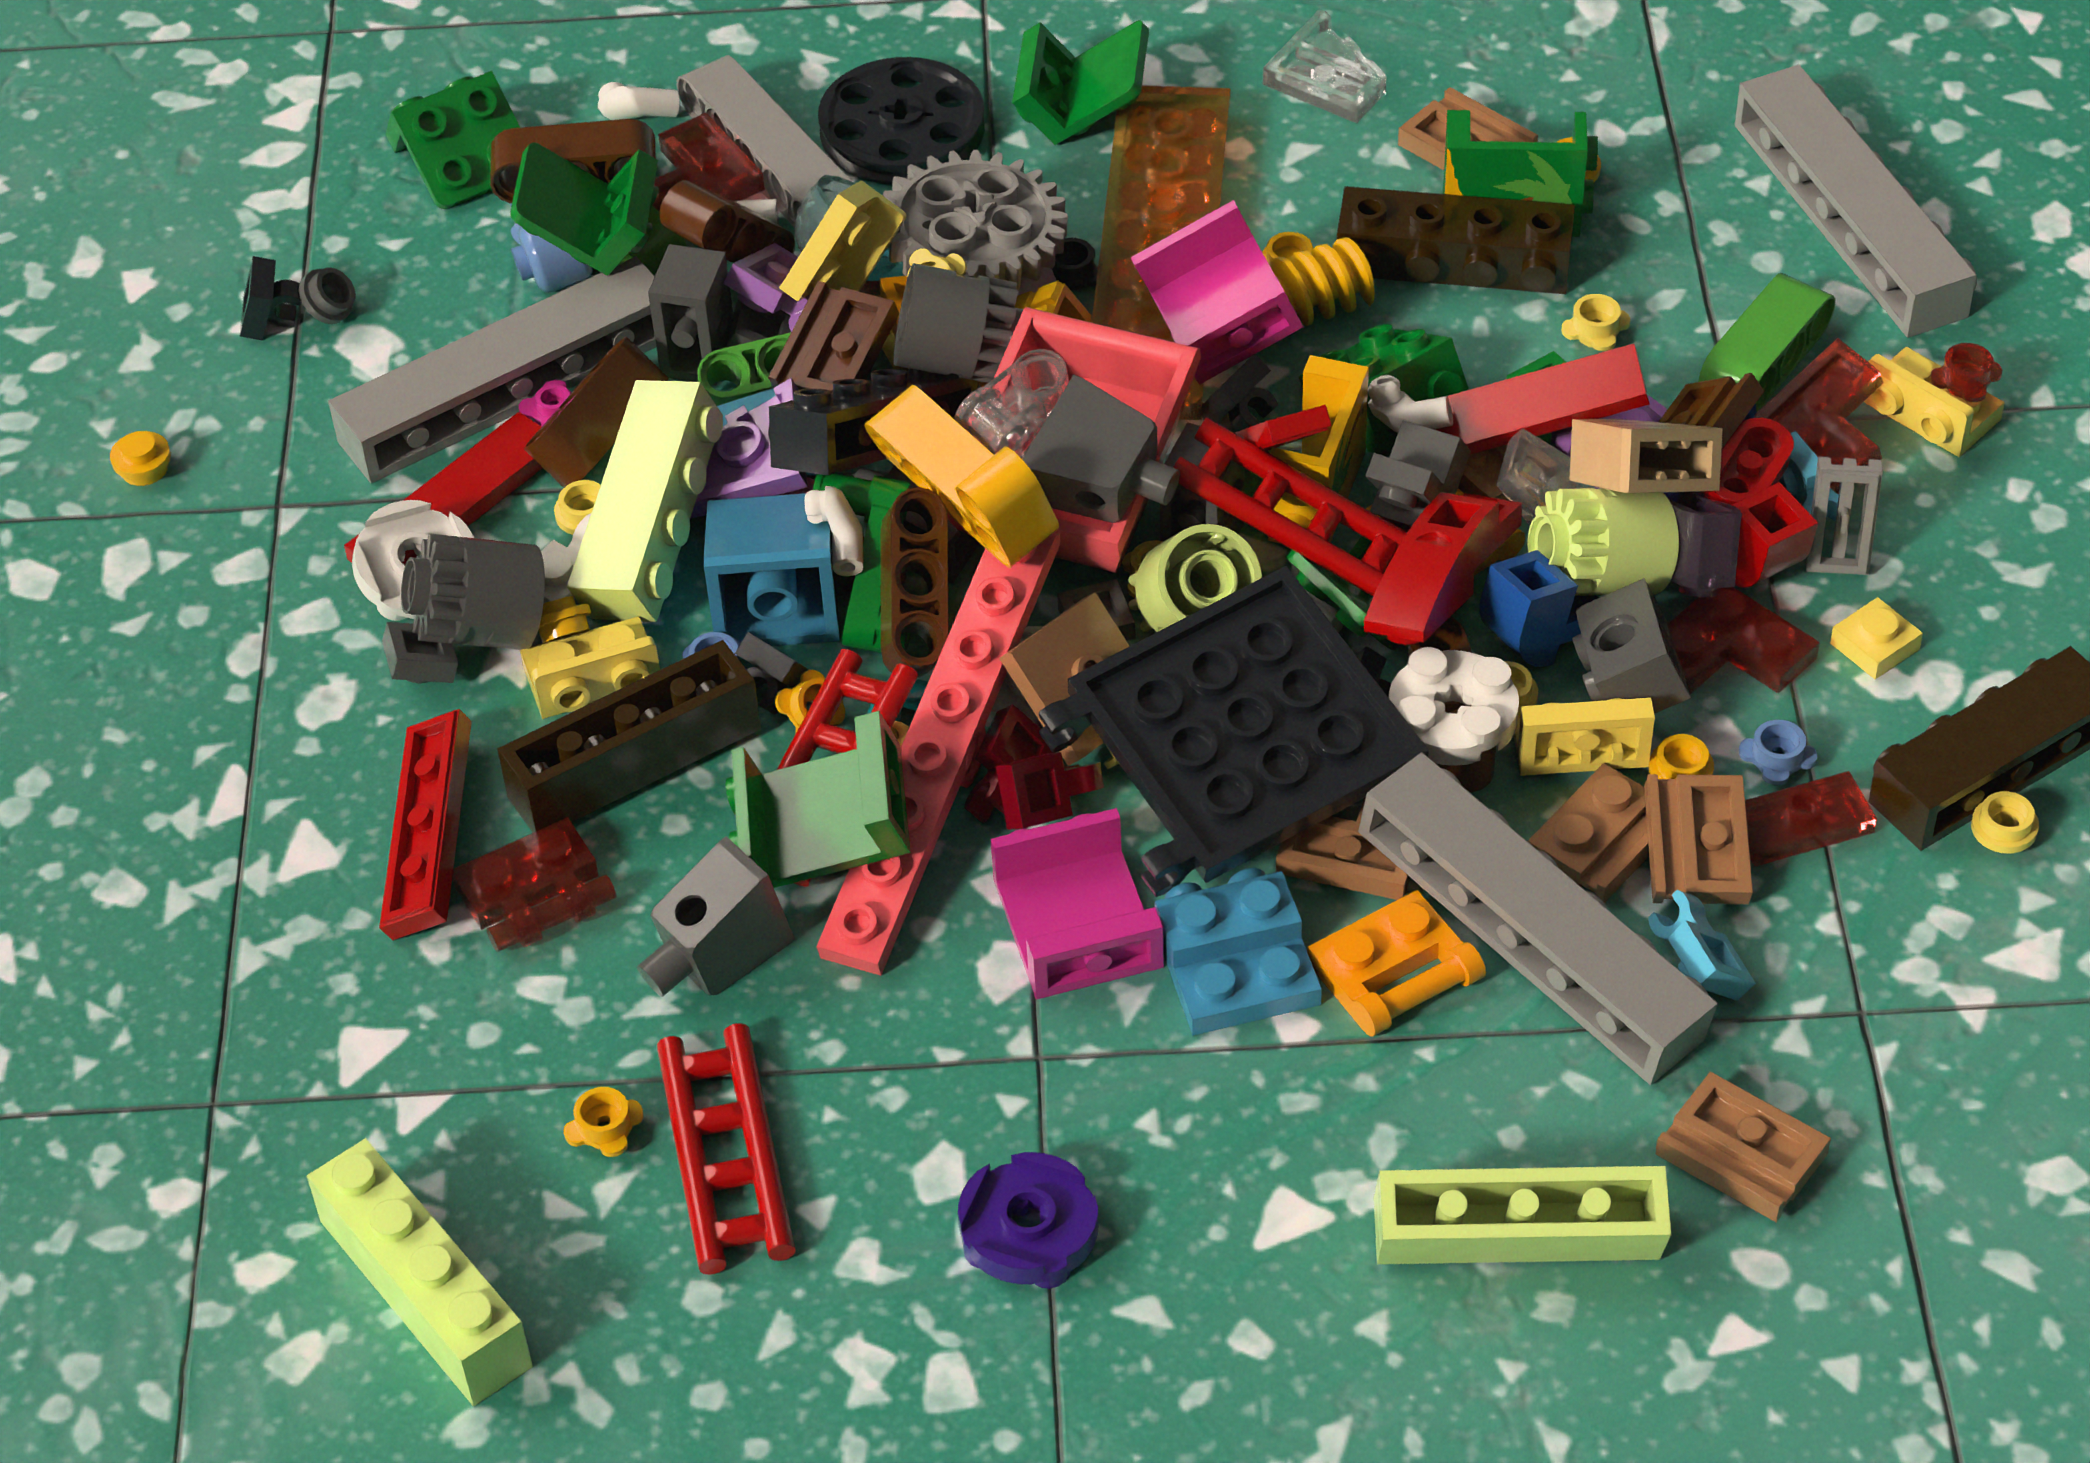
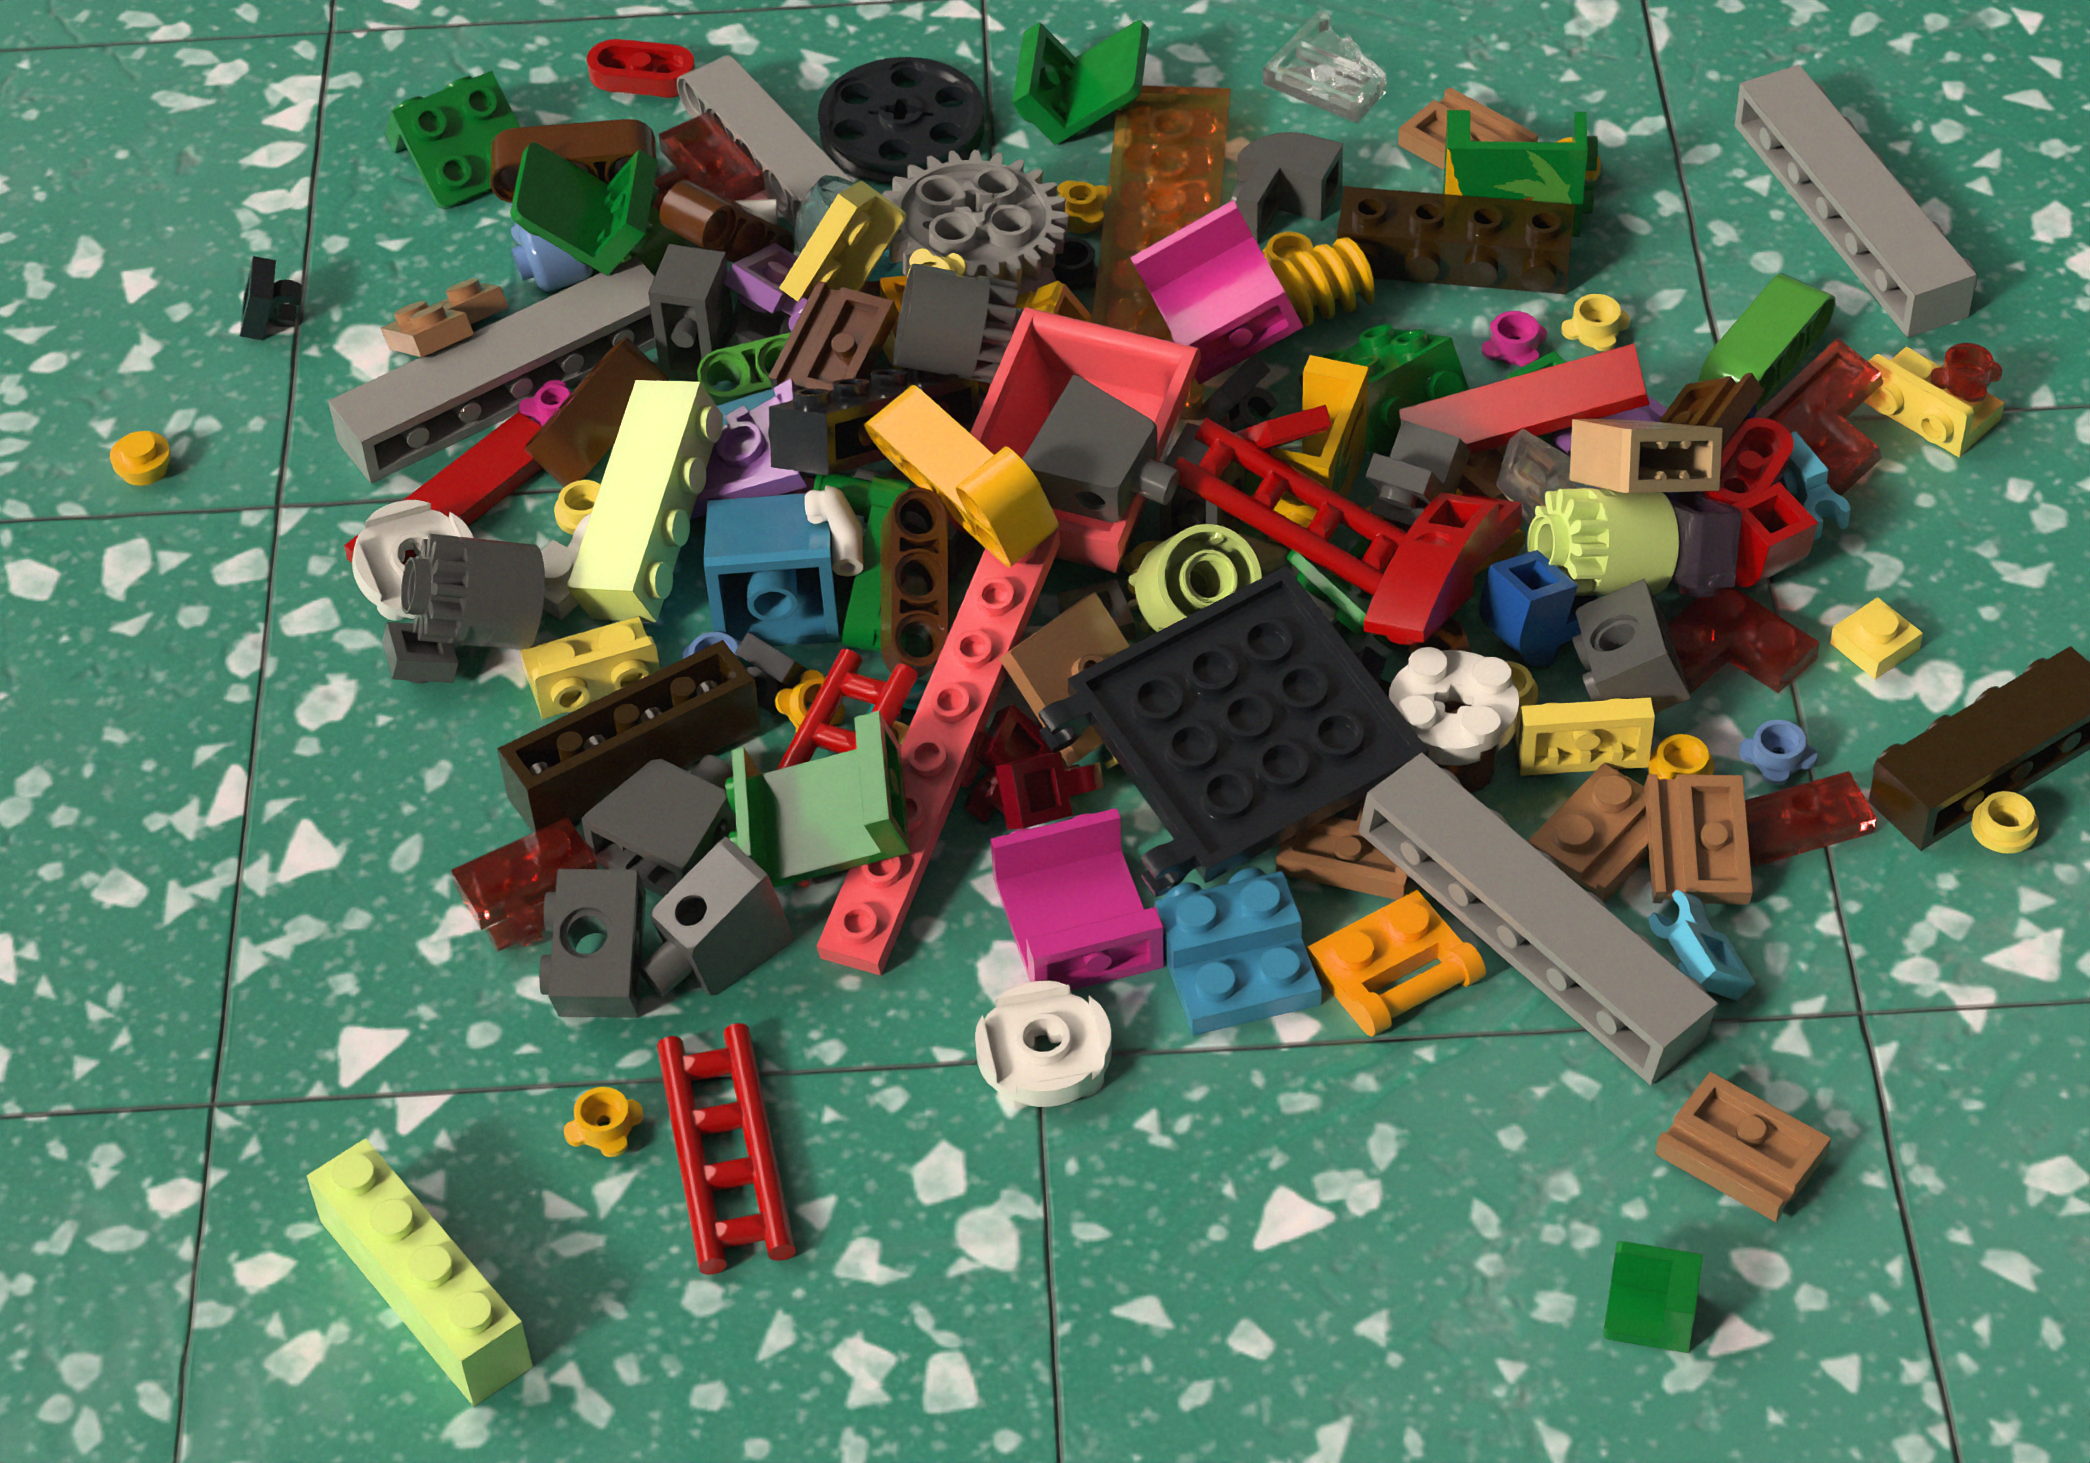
dark grey plate [299,267,356,324] -> none
red tile [379,709,472,940] -> none
yellow plate [538,596,592,644] -> none
white arm [598,82,679,120] -> none
clear piece [954,349,1069,459] -> none
dark purple plate [958,1152,1099,1289] -> none
white arm [1368,375,1453,433] -> none
yellowish green brick [1374,1166,1671,1264] -> none
light grey tile [1805,457,1883,575] -> none
none -> medium nougat plate [381,278,509,358]
none -> dark grey brick [539,869,646,1018]
none -> dark grey torso [582,755,735,897]
none -> red plate [587,39,695,98]
none -> white plate [975,981,1112,1109]
none -> yellow plate [1057,180,1112,234]
none -> dark grey brick [1231,132,1343,244]
none -> dark pink plate [1482,311,1547,367]
none -> green panel [1603,1241,1703,1353]

